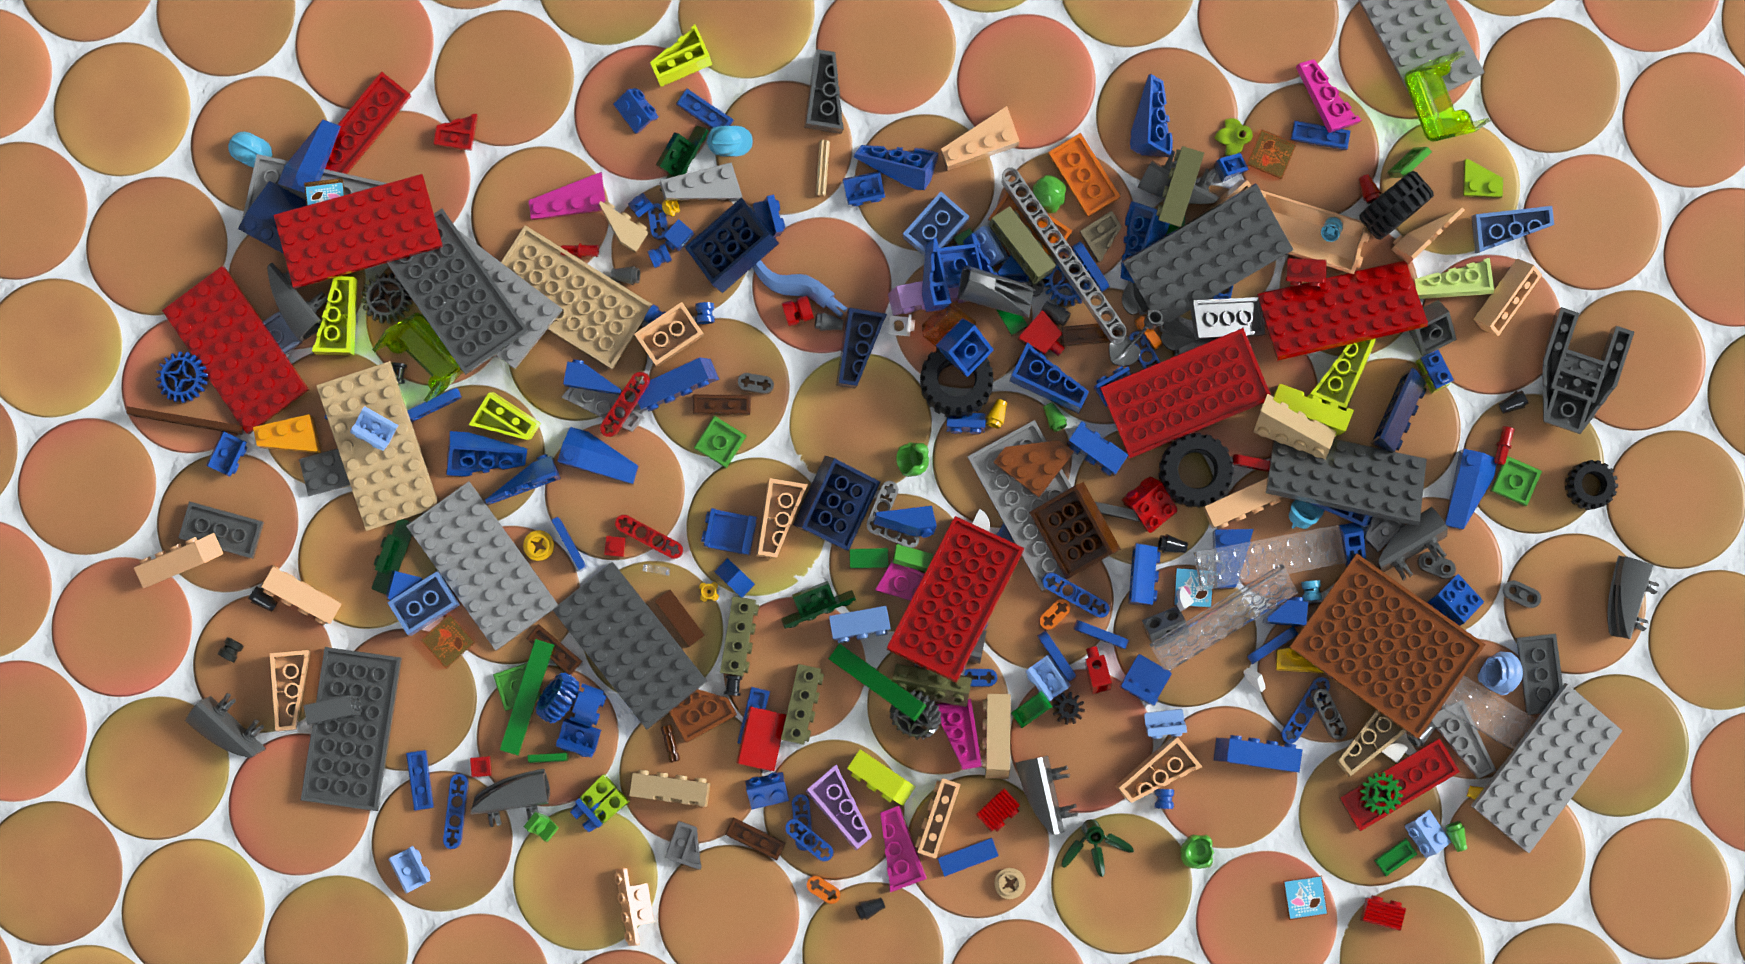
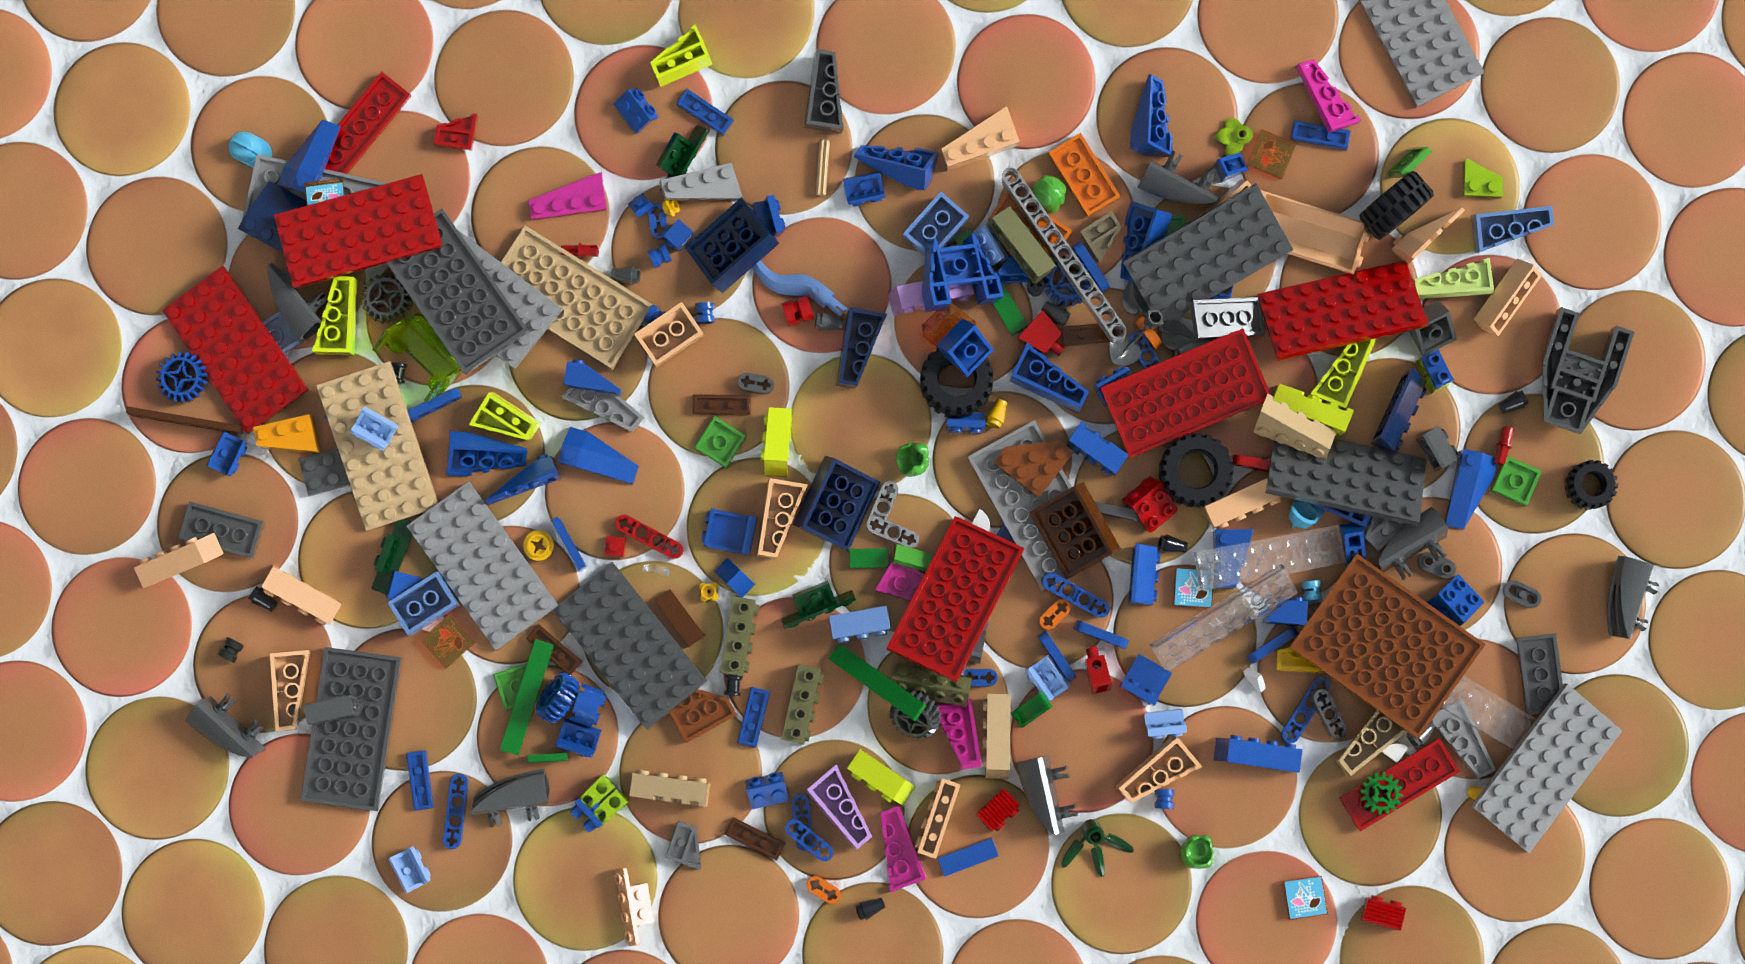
red plate [470,756,492,777] -> none
bright green bracket [523,812,558,842] -> none
tan slope [599,201,649,253] -> none
red beam [600,372,650,437] -> none
blue wedge [634,357,719,412] -> none
reddish brown axle [661,725,680,763] -> none
medium azure piece [707,126,753,156] -> none
red tile [736,706,787,771] -> none
blue slope [873,506,937,538] -> none
white bracket [888,314,915,336] -> none
dark grey piece [957,265,1034,318] -> none
tan gear [994,868,1026,899] -> none
bright green cone [1043,402,1067,432] -> none
black gear [1052,692,1085,725] -> none
dark grey brick [1142,606,1189,648] -> none
olive brick [1156,146,1204,227] -> none
white tile [1176,587,1194,612] -> none
red bracket [1286,258,1327,286] -> none
medium azure wheel [1321,217,1343,242] -> none
red cone [1359,174,1381,204] -> none
green tile [1374,838,1417,877] -> none
clear neon green windscreen [1404,50,1490,142] -> none
light blue bracket [1405,810,1451,858] -> none
bright green cone [1445,821,1468,852] -> none
light blue helmet [1477,651,1523,695] -> none
none -> neon yellow wedge [761,407,792,477]
none -> dark grey slope [1416,426,1458,472]

